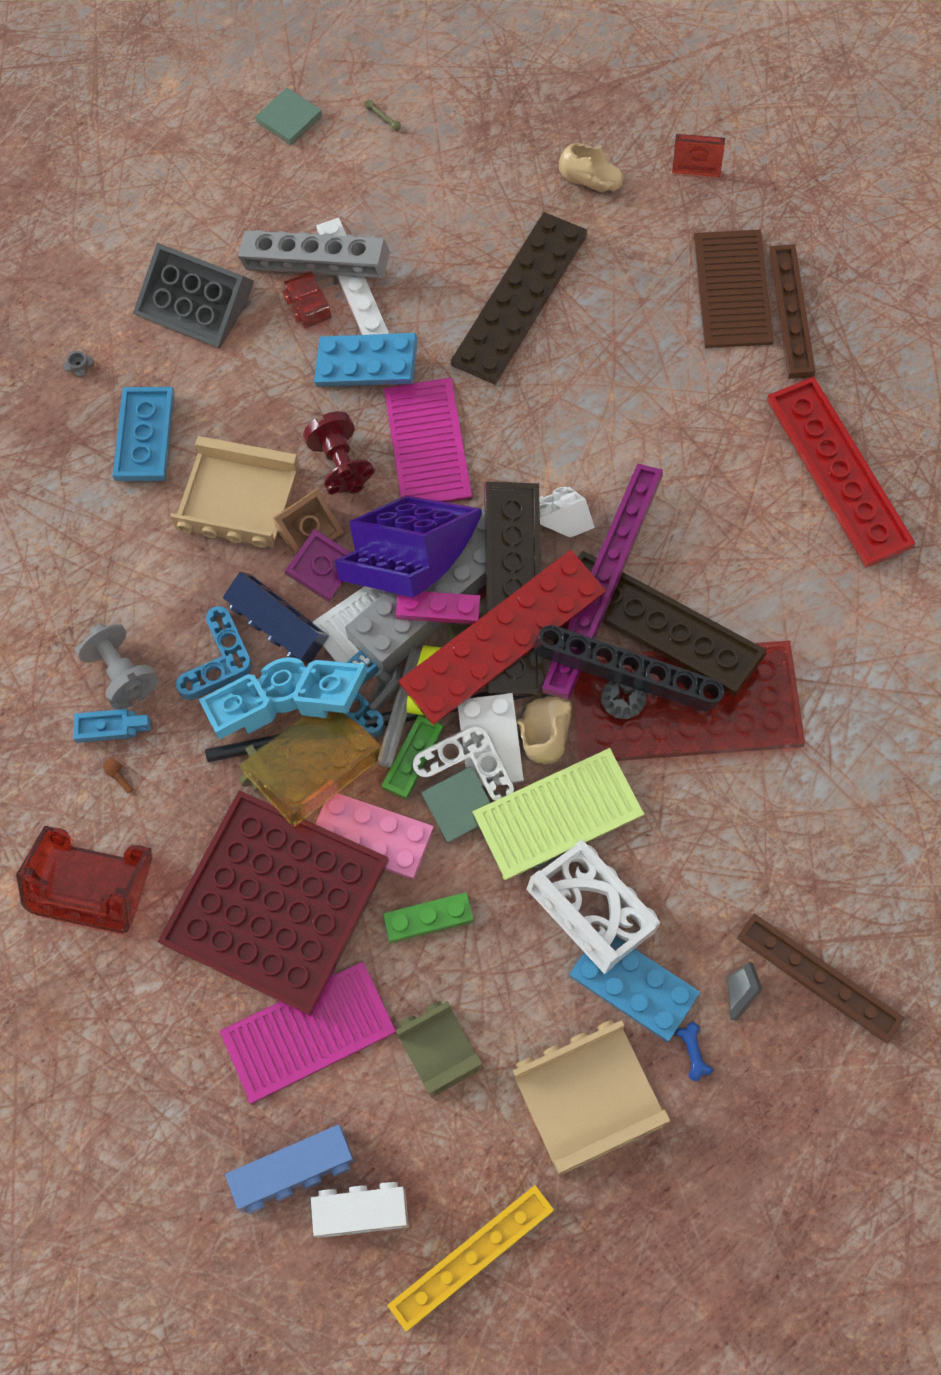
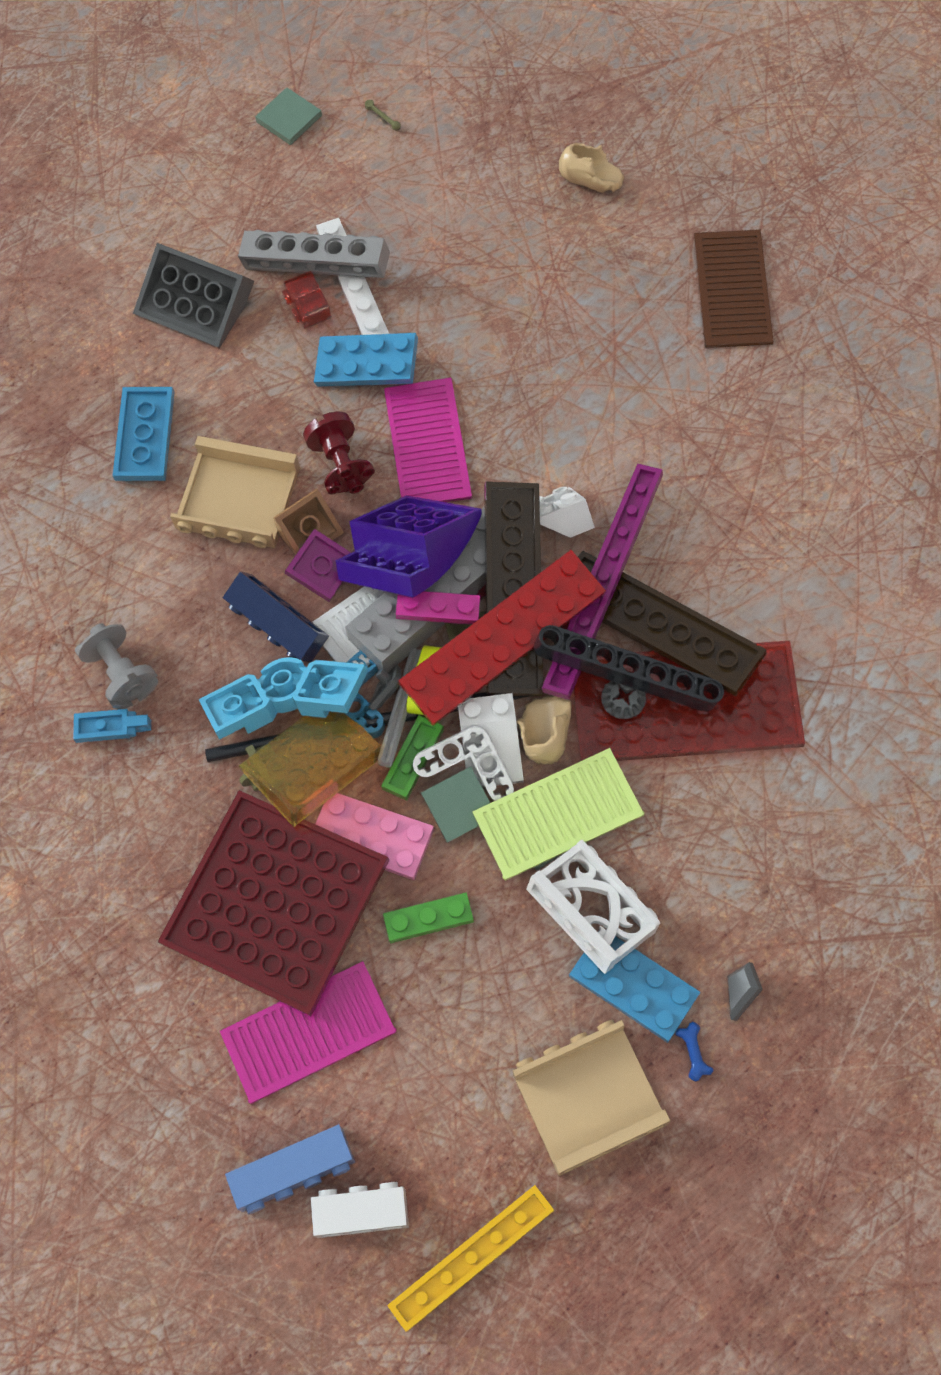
clear red windscreen [16,826,152,934] -> none
flat silver plate [64,351,93,377] -> none
dark orange hand [103,757,133,794] -> none
dark azure beam [176,606,252,700] -> none
olive panel [396,1001,483,1098] -> none
dark brown plate [451,212,587,385] -> none
clear red tile [672,134,725,177] -> none
reddish brown plate [737,913,905,1044] -> none
red plate [767,376,916,568] -> none
reddish brown plate [769,244,815,379] -> none

